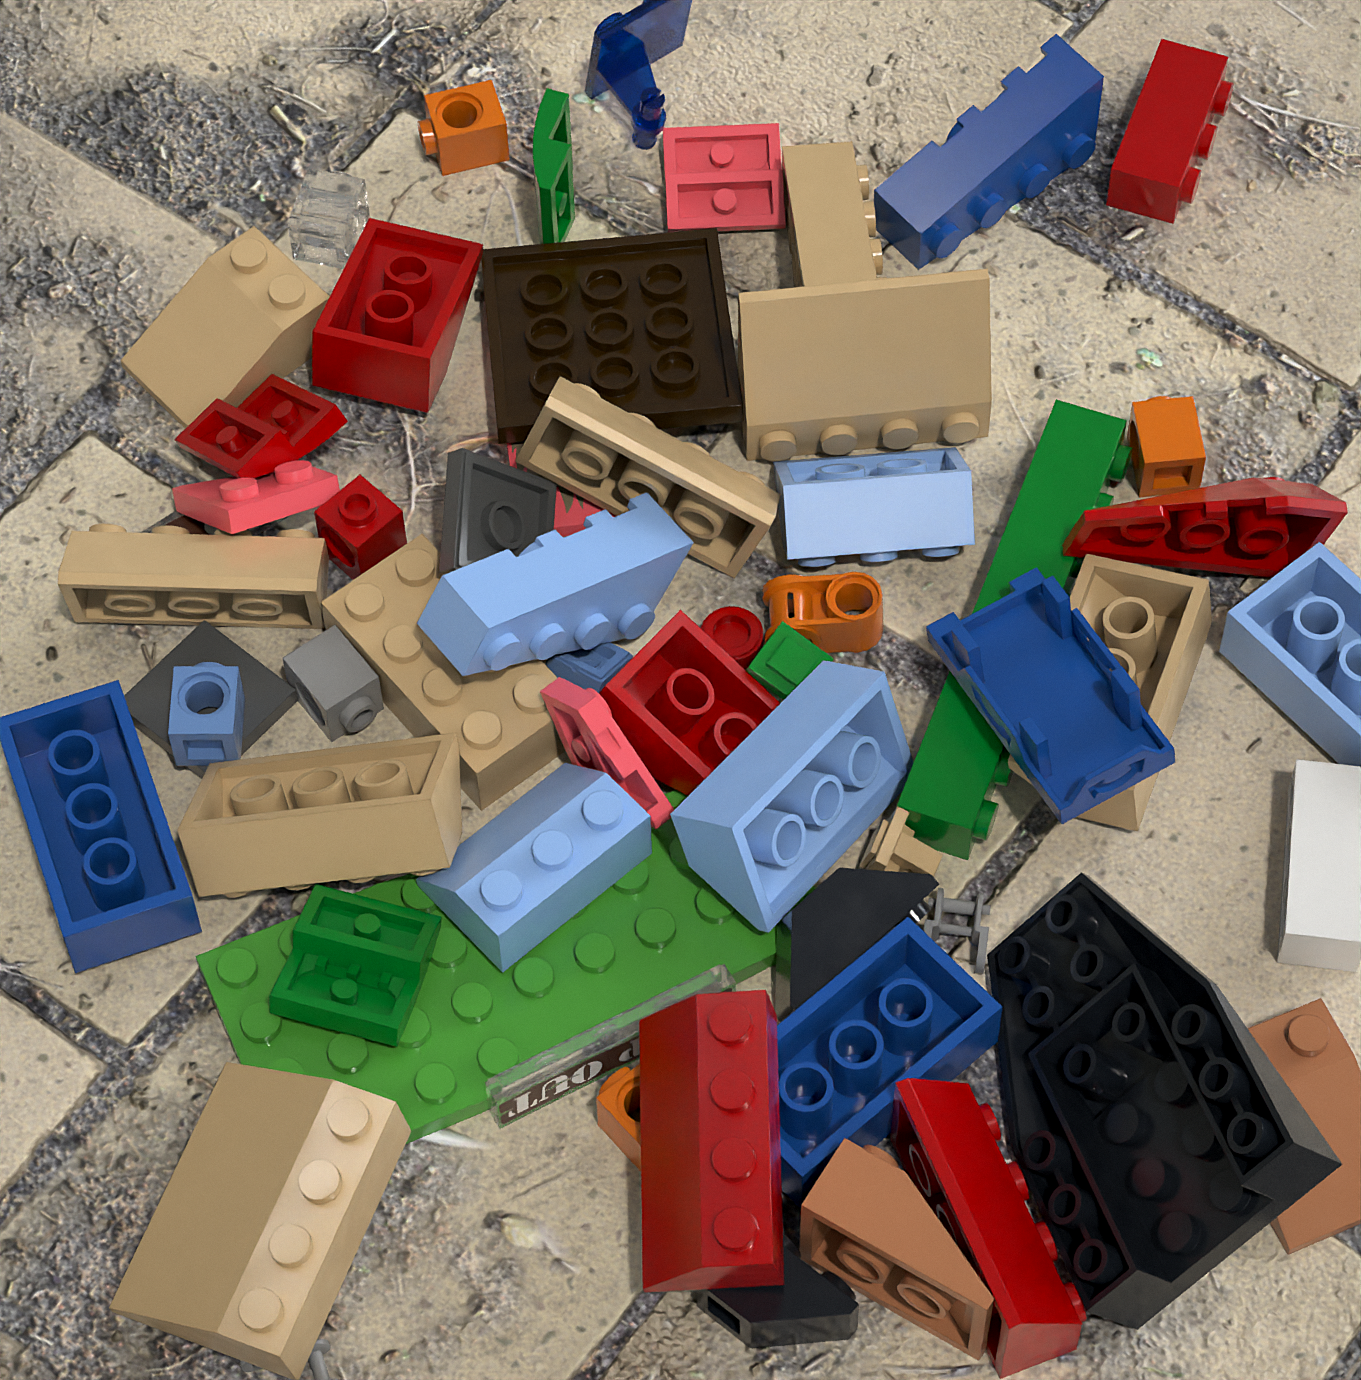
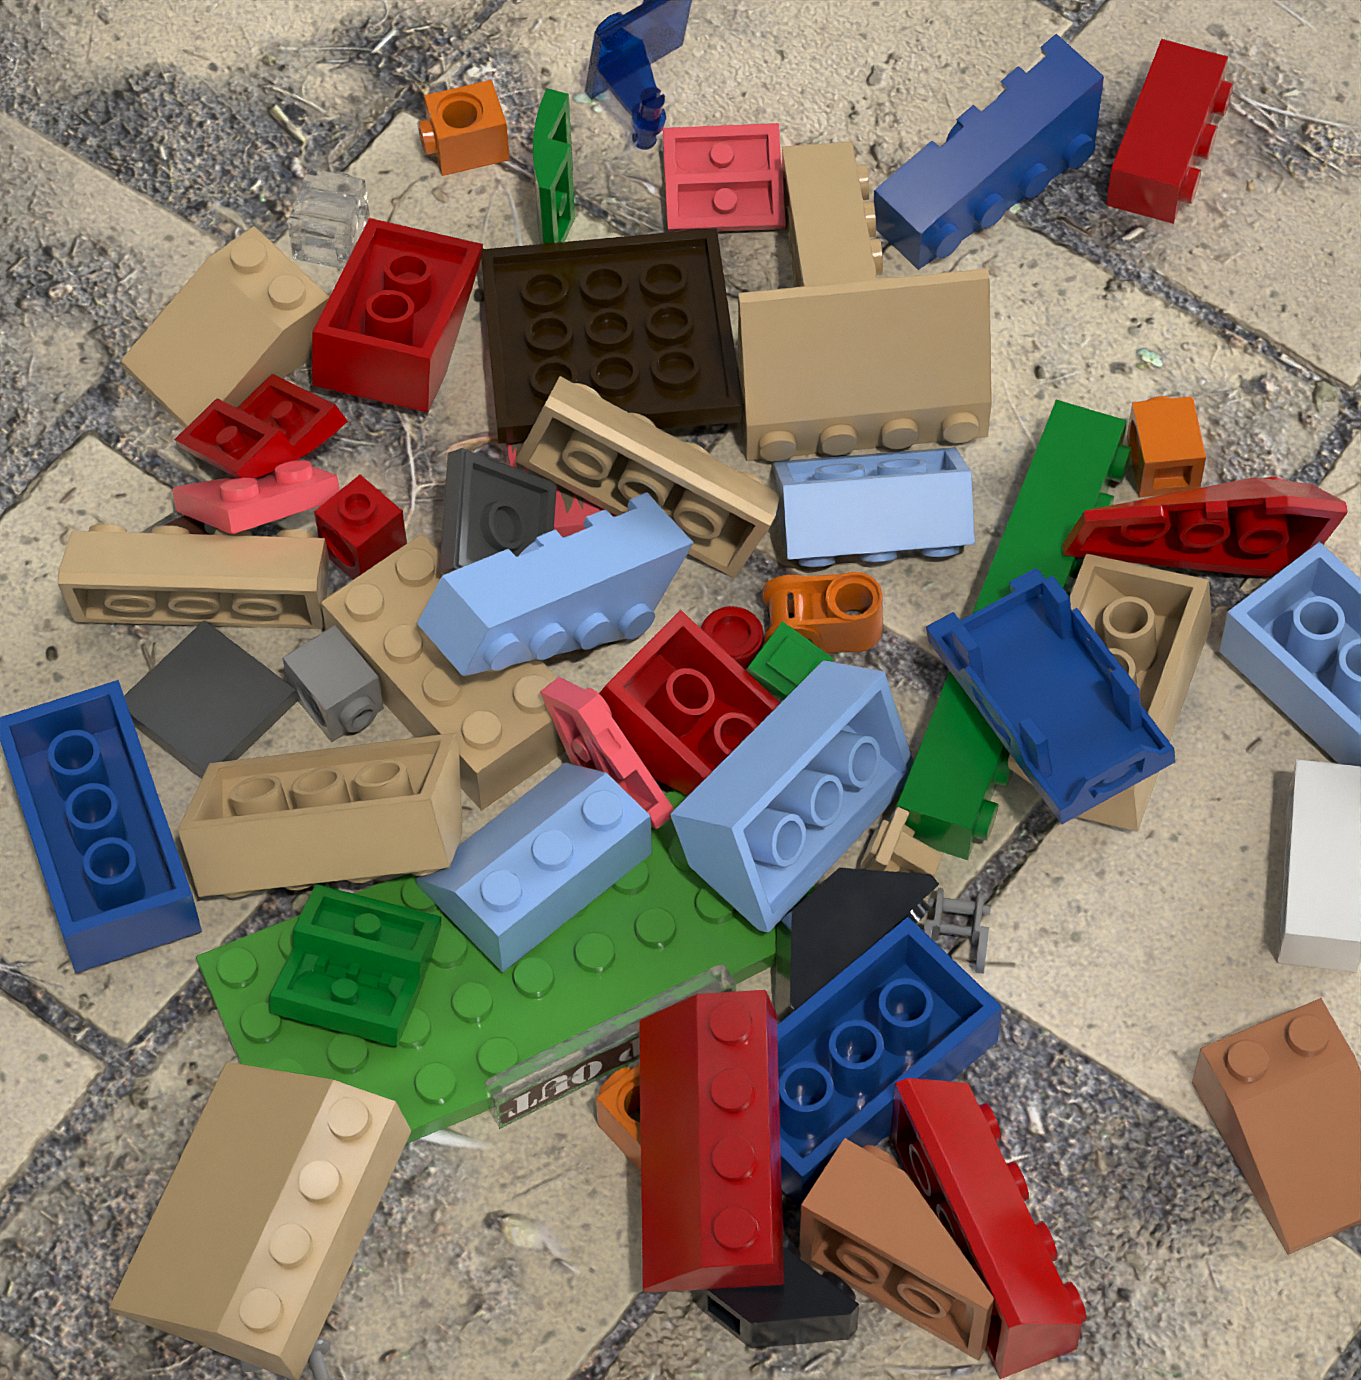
medium blue brick [168,662,245,766] -> none
medium blue tile [545,642,633,693] -> none
black wedge [987,872,1342,1330] -> none

